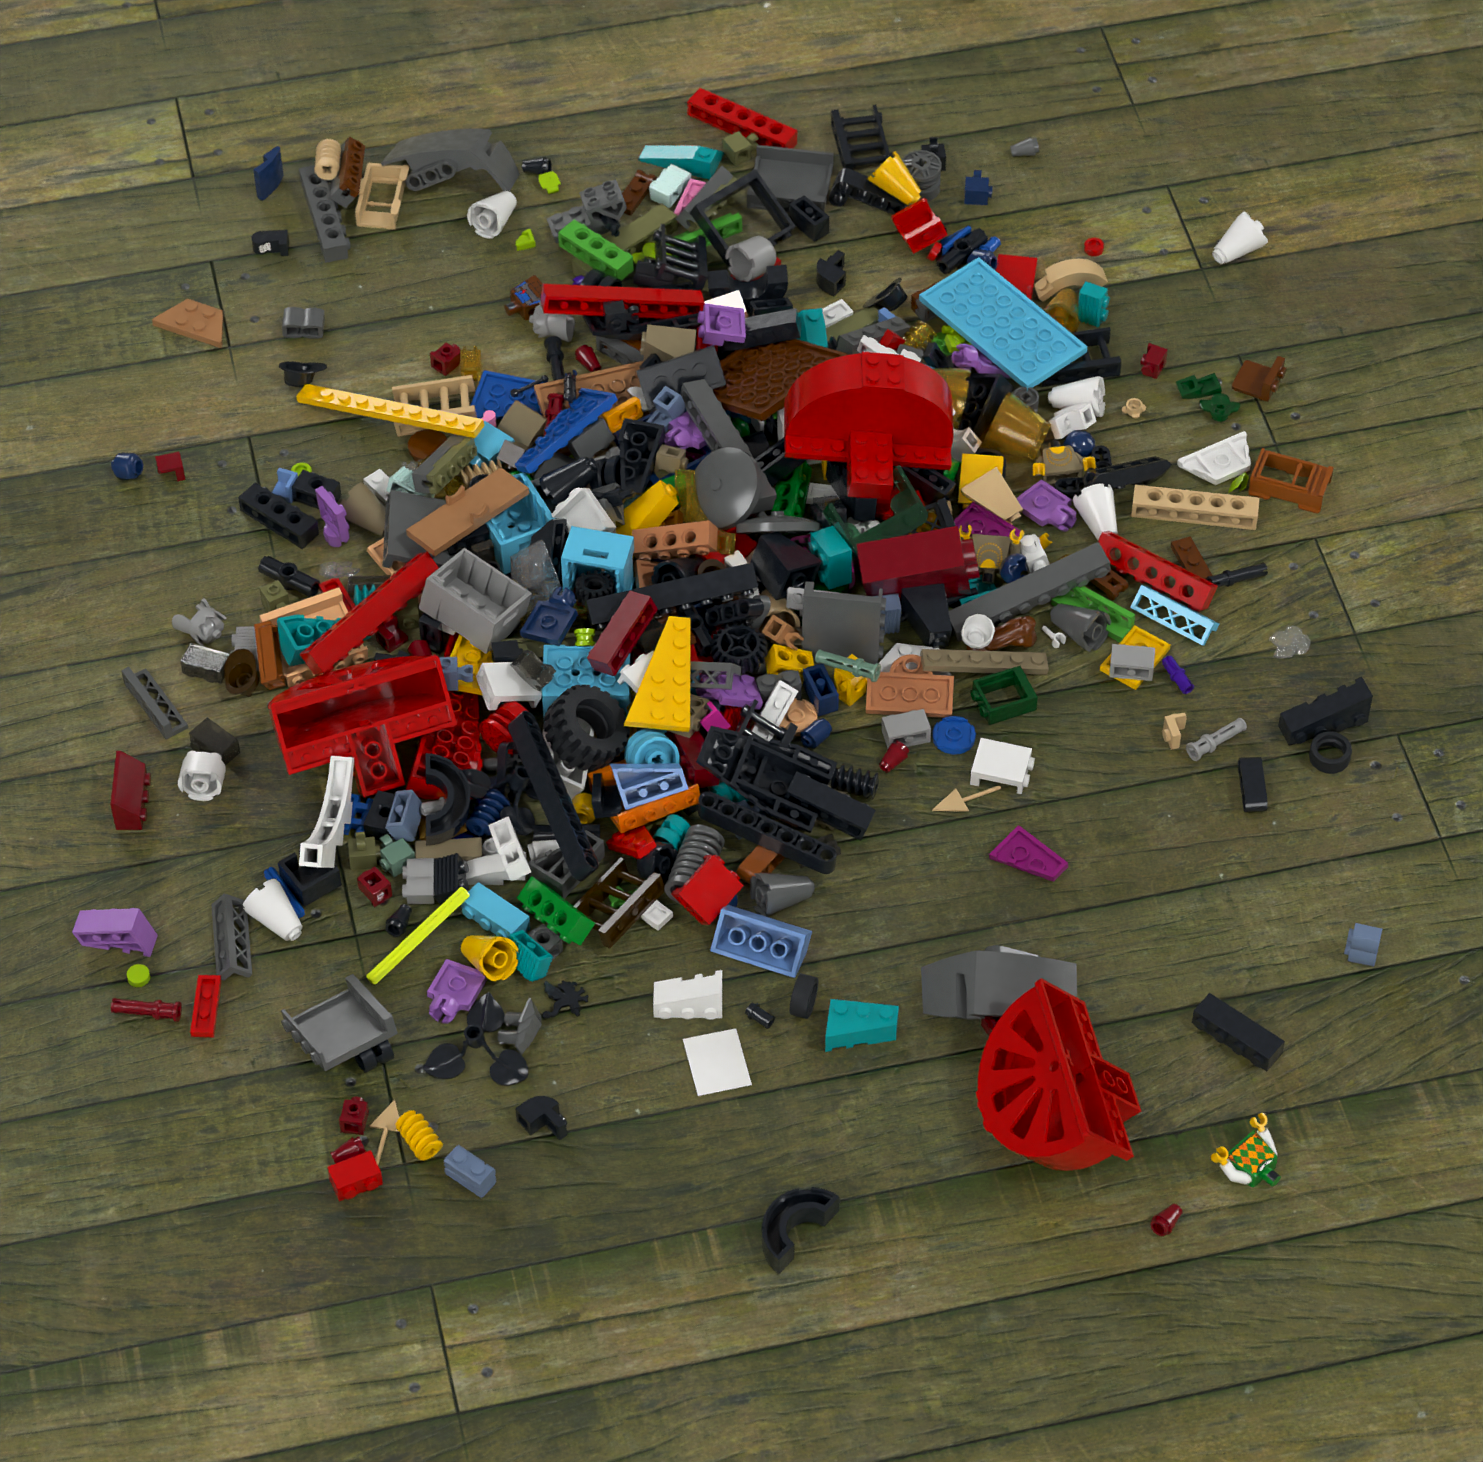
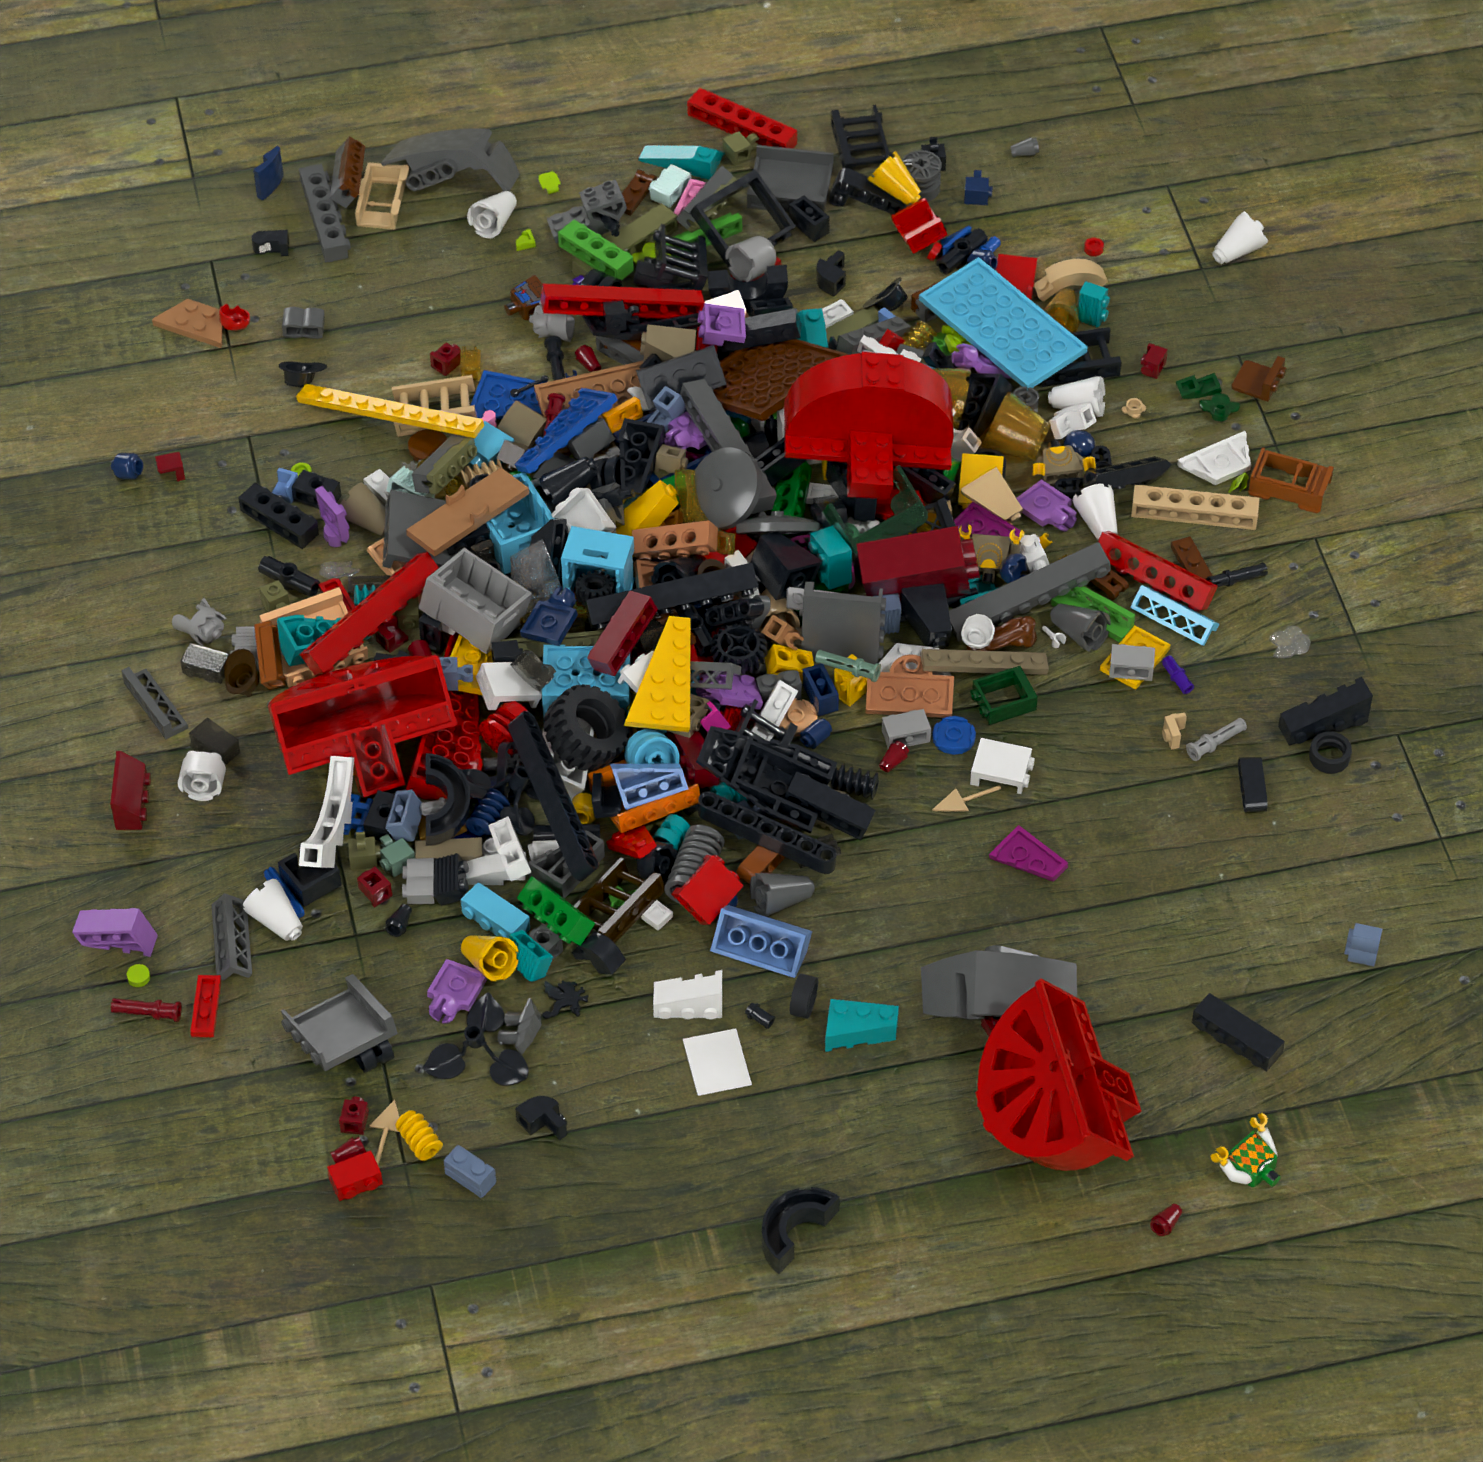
tan piece [315,139,341,180] -> none
neon yellow axle [366,887,470,985] -> none
black cone [522,157,552,175] -> none
black axle [564,372,576,403] -> none
lime wheel [574,628,596,646] -> none
none -> red hair [219,304,250,331]
none -> black brick [572,932,626,975]

